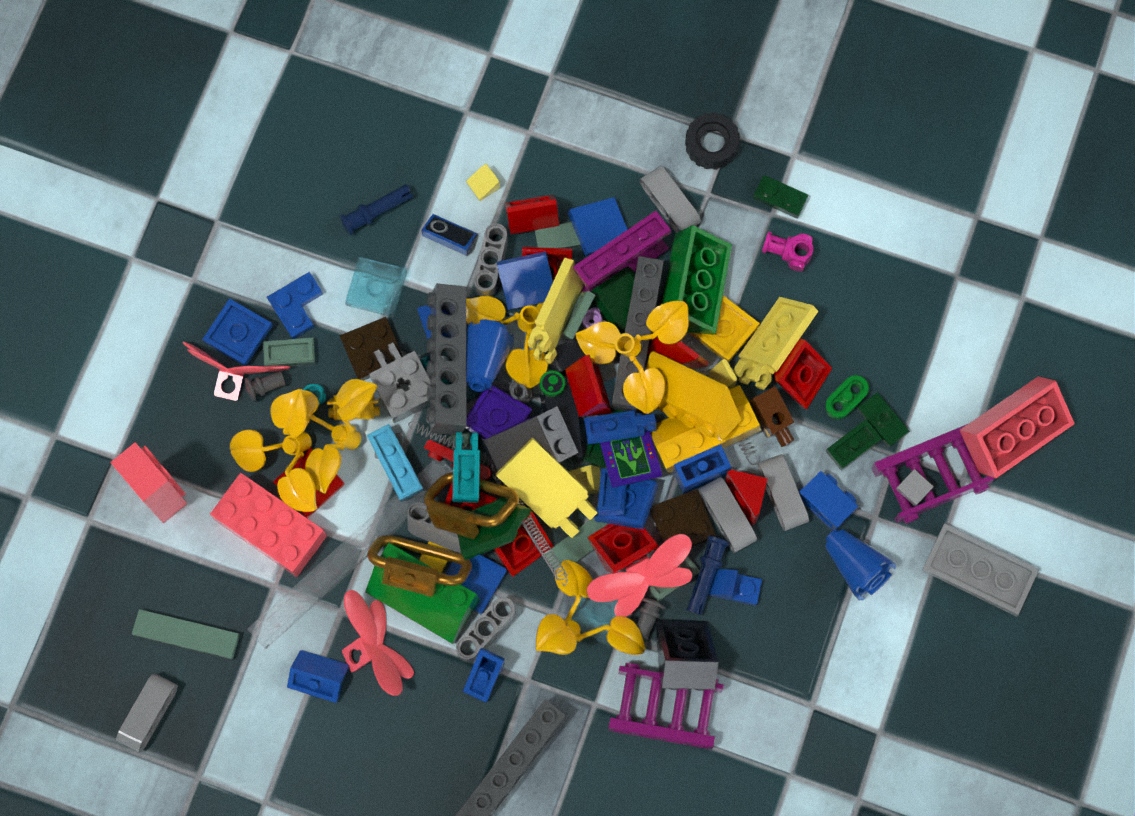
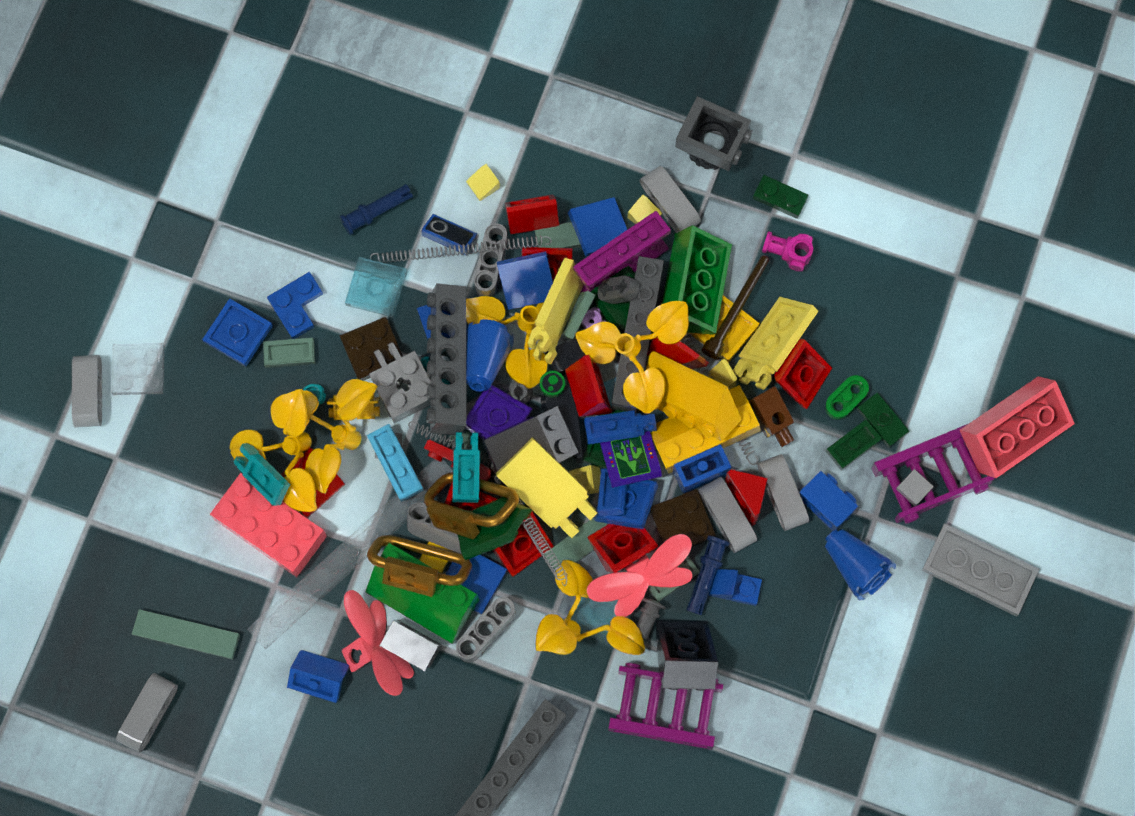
coral brick [110,442,187,523] -> none
coral piece [182,341,291,401] -> none
dark grey pin [245,371,286,402] -> none
blue slope [463,647,505,703] -> none
none -> light grey beam [72,355,102,427]
none -> clear plate [111,343,165,395]
none -> teal hinge [234,443,290,506]
none -> light grey piece [370,236,552,264]
none -> hinge [380,620,443,671]
none -> dark grey beam [598,276,639,304]
none -> light yellow slope [628,195,662,224]
none -> dark grey window [675,96,753,171]
none -> dark brown piece [701,255,769,360]

